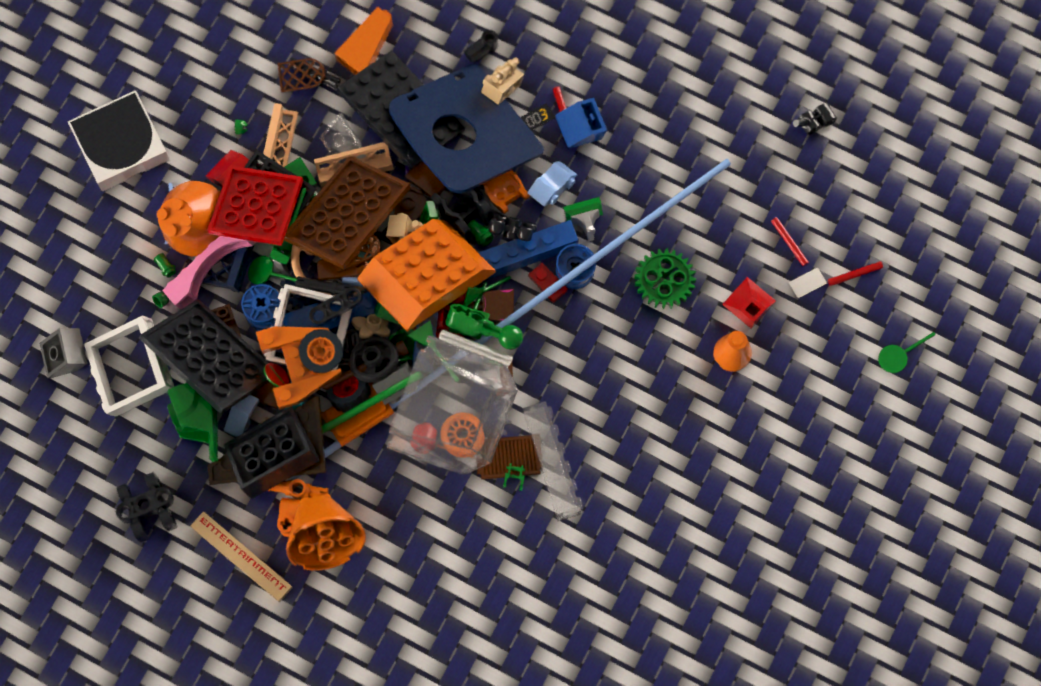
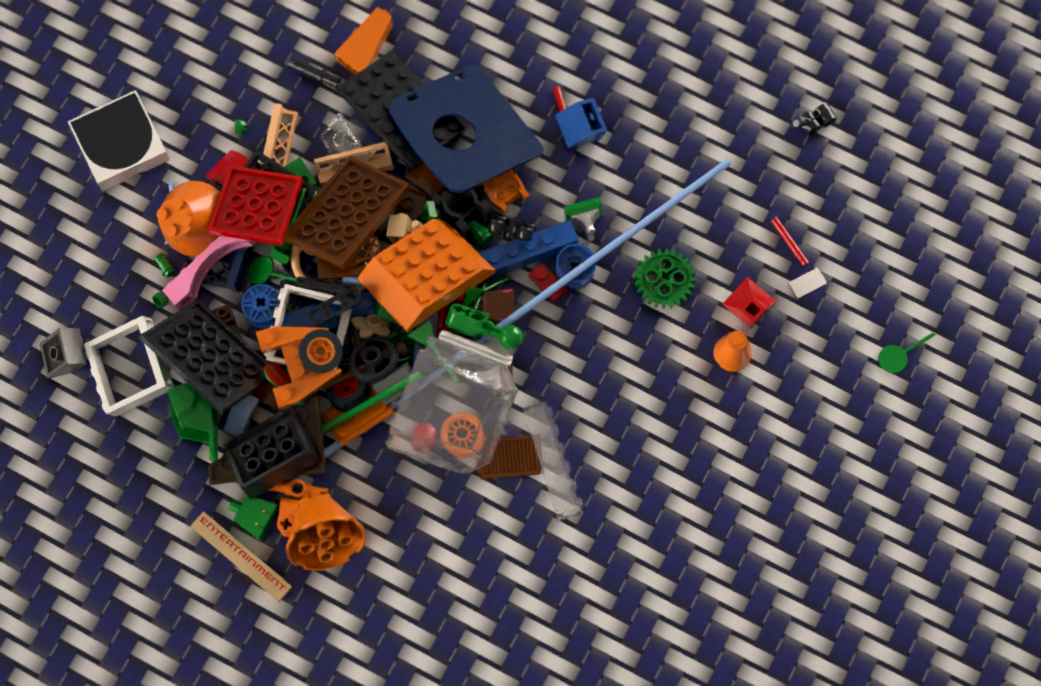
black piece [115,472,178,543] -> none
reddish brown window [278,58,325,93] -> none
black piece [464,30,498,64] -> none
tan brick [481,58,524,105] -> none
green piece [503,463,525,490] -> none
black sticker [520,103,555,131] -> none
light blue brick [527,161,577,206] -> none
red bar [828,261,883,286] -> none
none -> green torso [228,496,279,541]

